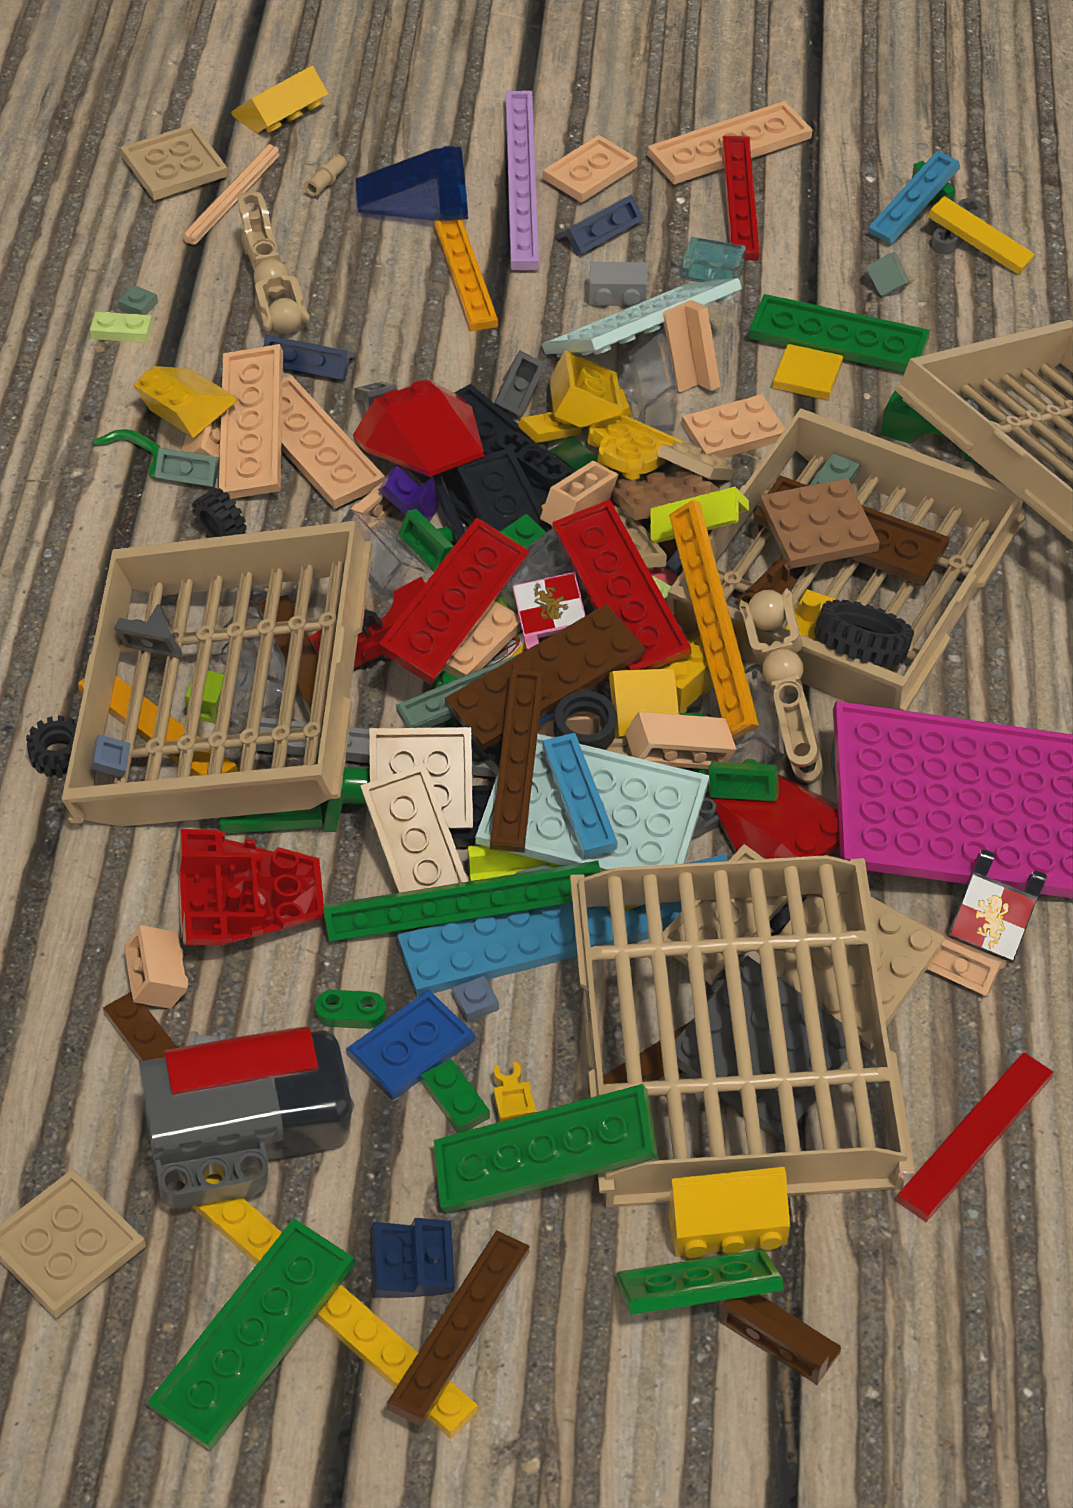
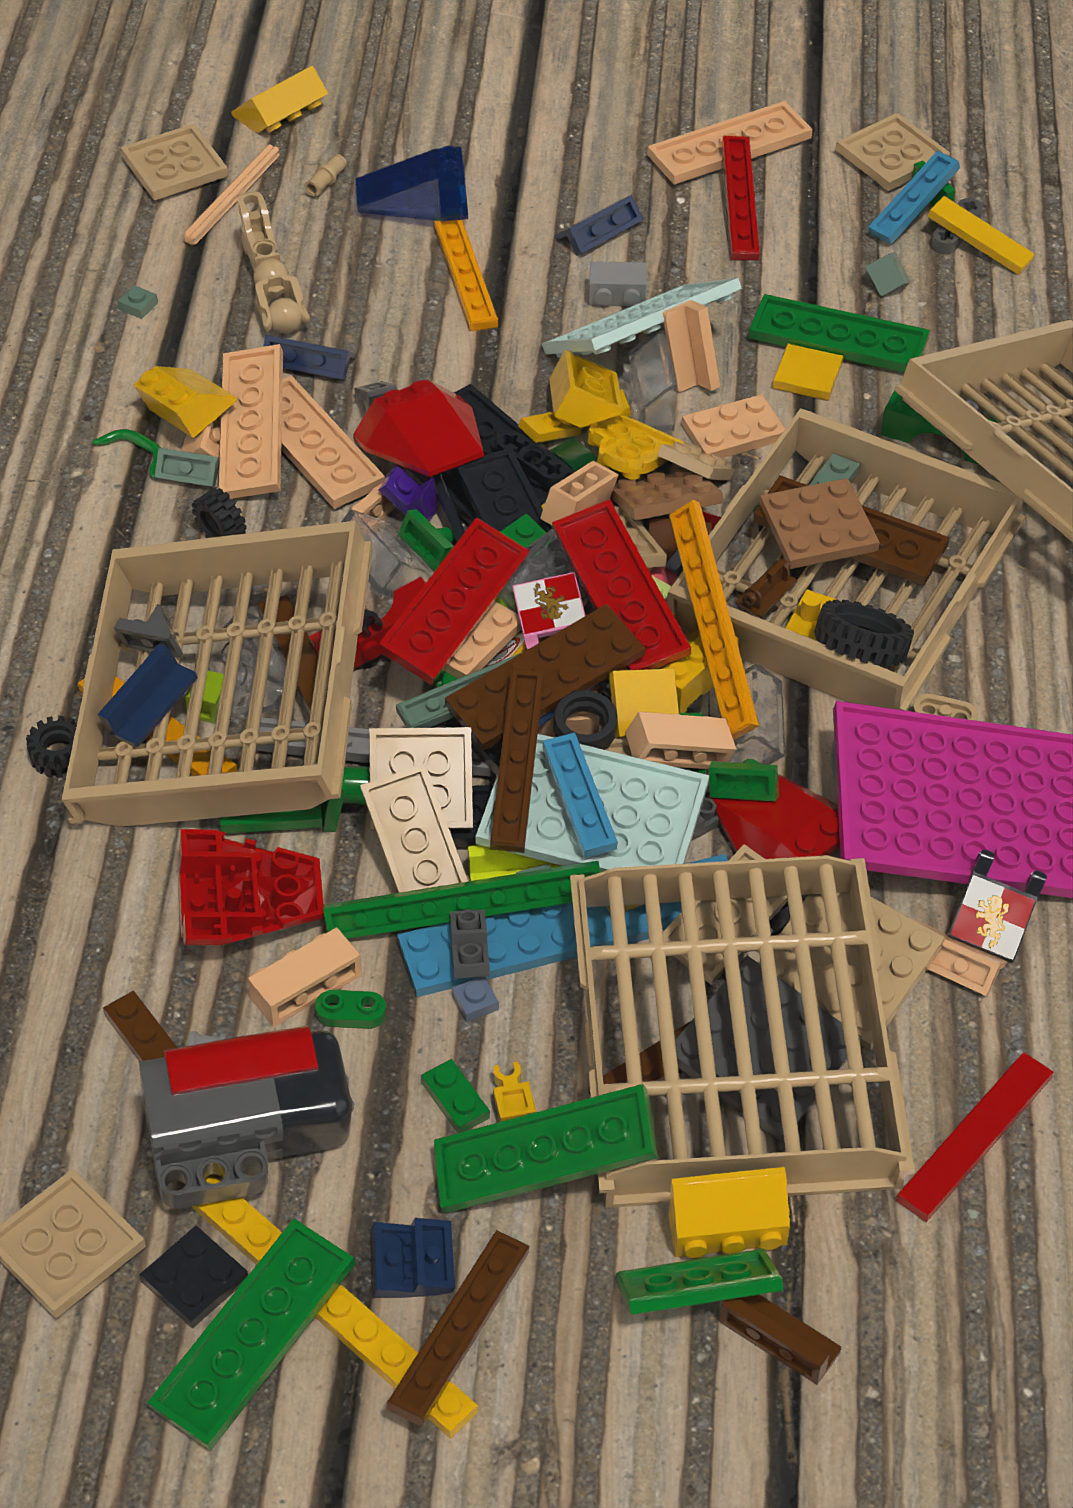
yellowish green plate [90,312,153,343] -> none
sand blue plate [90,734,130,777] -> none
light nougat brick [124,925,188,1009] -> none
blue tile [346,990,475,1101] -> none
dark grey slope [494,350,546,417] -> none
lavender plate [506,91,539,270] -> none
light nougat plate [543,135,638,203] -> none
neon yellow panel [650,487,749,543] -> none
clear light blue brick [683,237,746,282] -> none
tan piece [739,588,824,783] -> none
none -> dark blue panel [97,643,198,747]
none -> black plate [139,1225,248,1329]
none -> light nougat brick [248,927,362,1027]
none -> dark grey slope [450,909,490,979]
none -> tan plate [836,113,950,191]
none -> tan plate [912,694,978,721]

